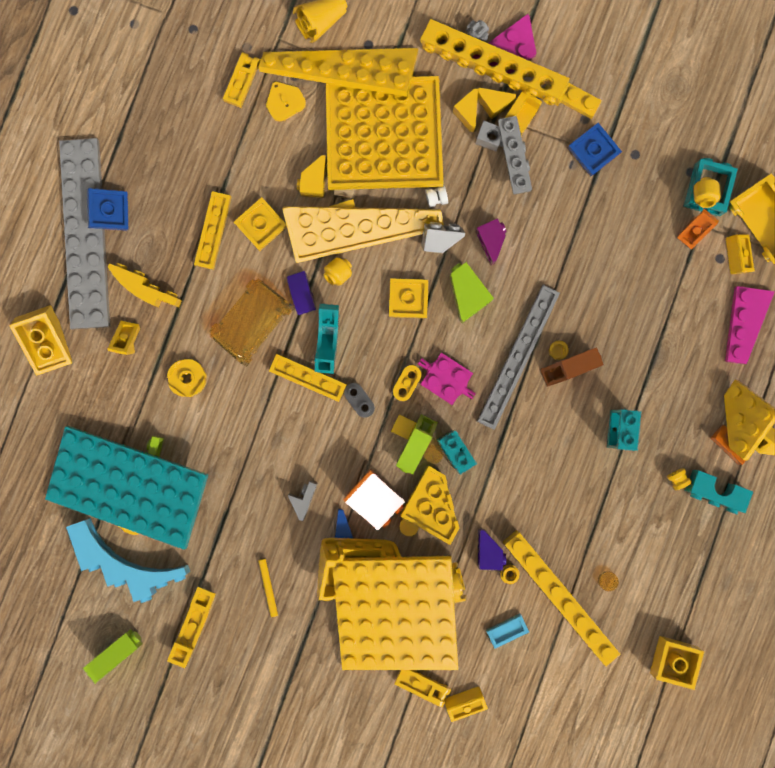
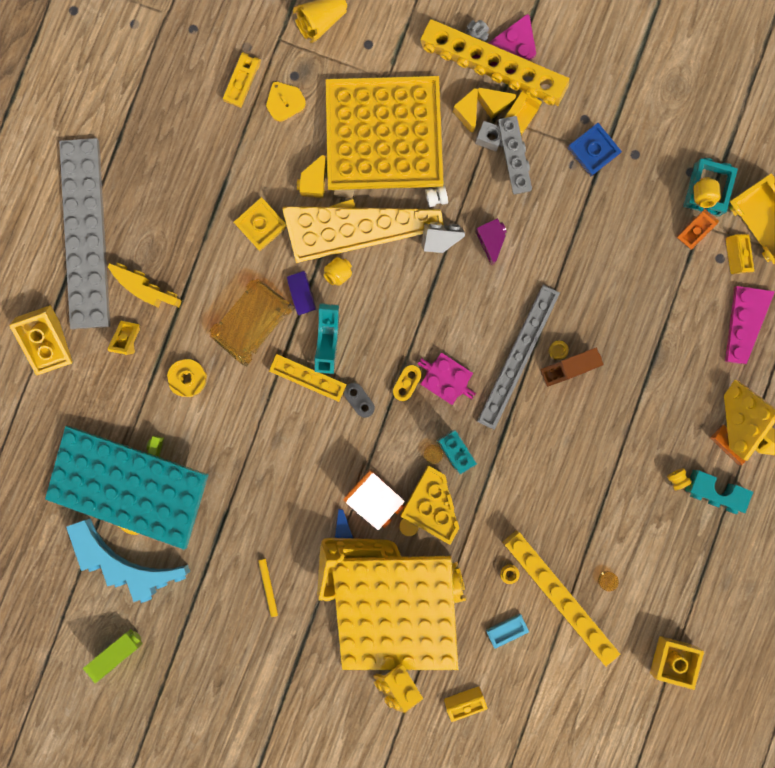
blue plate [87,188,128,231] -> none
yellow slope [167,587,216,668] -> none
yellow plate [194,191,232,270] -> none
yellow wing [258,48,418,97] -> none
light grey slope [288,481,318,521] -> none
yellow plate [389,278,428,319] -> none
yellow tile [391,414,416,440] -> none
yellow plate [394,670,451,707] -> none
lime slope [396,414,438,475] -> none
lime slope [450,262,494,323] -> none
dark purple slope [478,528,506,570] -> none
yellow plate [544,83,602,119] -> none
teal window [607,409,641,451] -> none
none -> yellow bracket [373,664,423,713]

